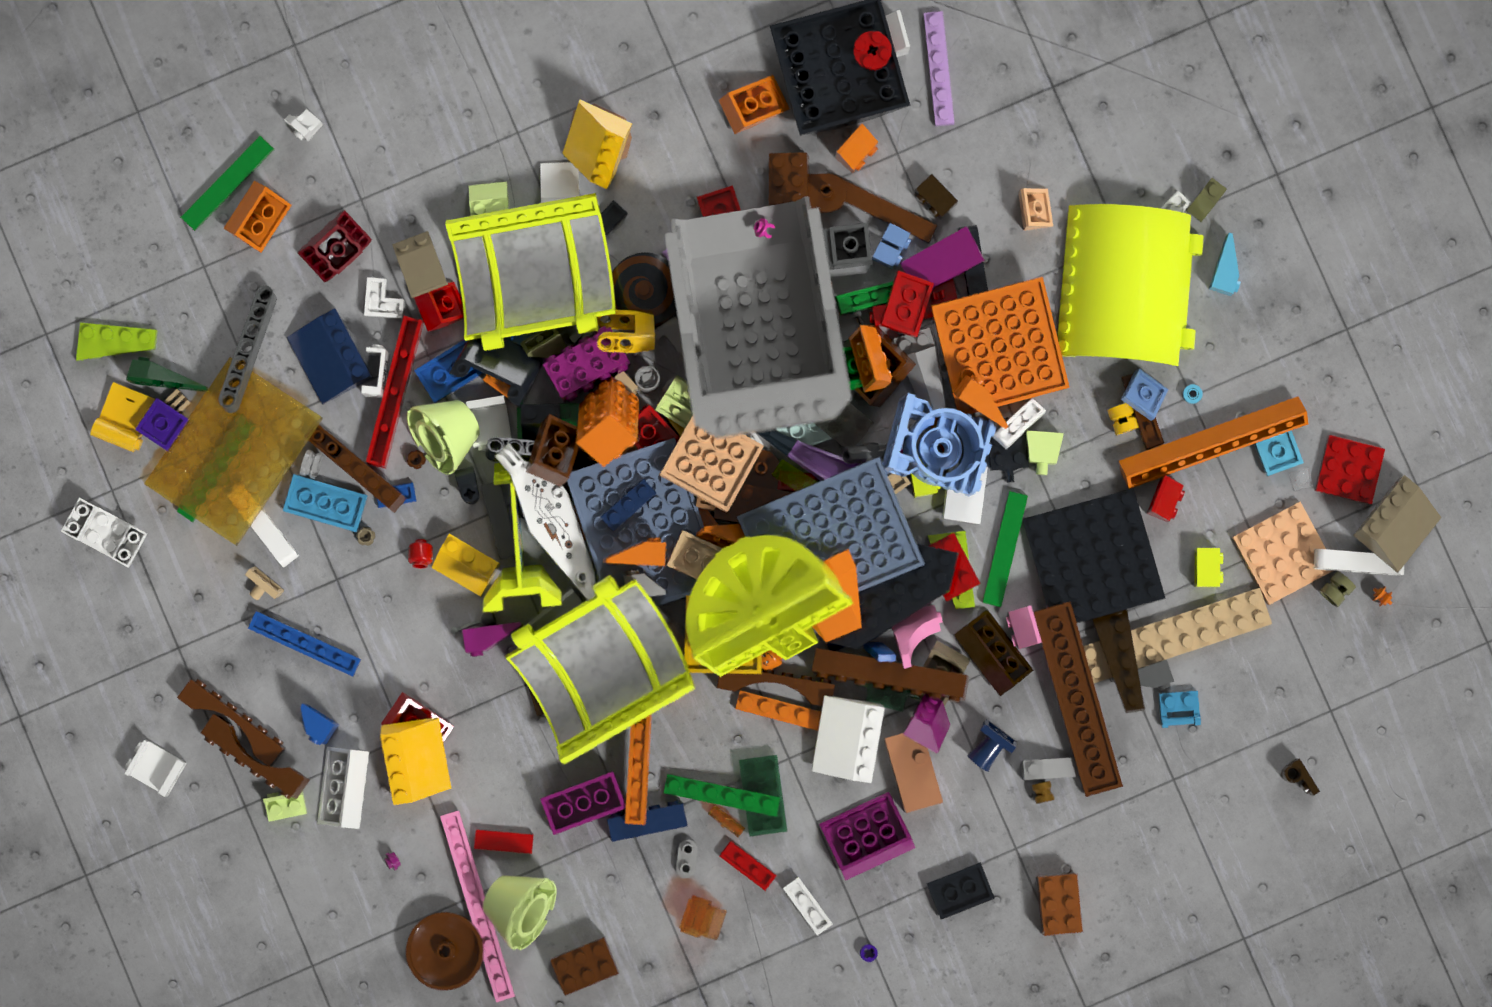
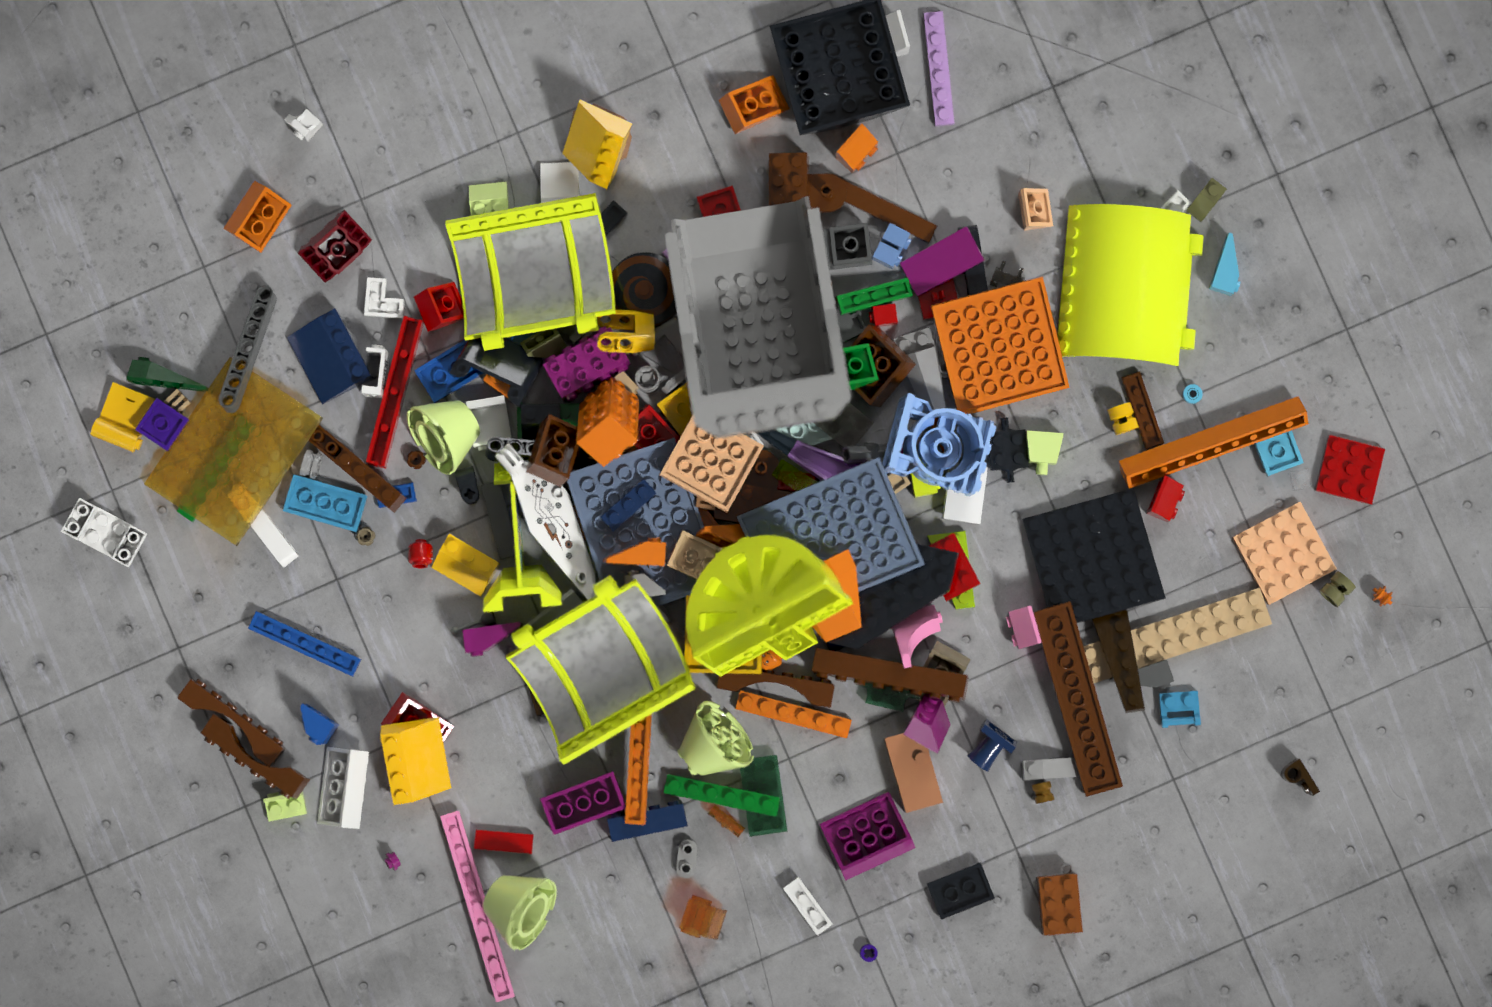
lime wing [76,323,157,361] -> none
white panel [125,740,187,797] -> none
green tile [180,136,275,231] -> none
tan tile [245,566,284,600] -> none
dark tan slope [392,231,448,298] -> none
reddish brown dish [406,912,484,991] -> none
reddish brown brick [550,936,619,996] -> none
yellowish green slope [655,375,693,428] -> none
red tile [719,840,777,891] -> none
dark pink plate [754,218,775,238] -> none
white slope [811,695,884,783] -> none
orange slope [849,325,892,392] -> none
red plate [853,31,892,70] -> none
blue tile [864,642,896,662] -> none
red plate [880,270,934,338] -> none
dark brown brick [915,174,958,219] -> none
orange slope [953,374,1008,429] -> none
dark brown slope [954,609,1034,696] -> none
green tile [982,491,1028,607] -> none
white tile [993,398,1046,449] -> none
medium blue tile [1121,368,1168,421] -> none
neon yellow brick [1194,548,1224,587] -> none
white beam [1313,549,1404,576] -> none
dark tan slope [1353,475,1441,573] -> none
none -> yellowish green cone [677,701,754,775]
none -> clear smoke piece [989,261,1025,287]

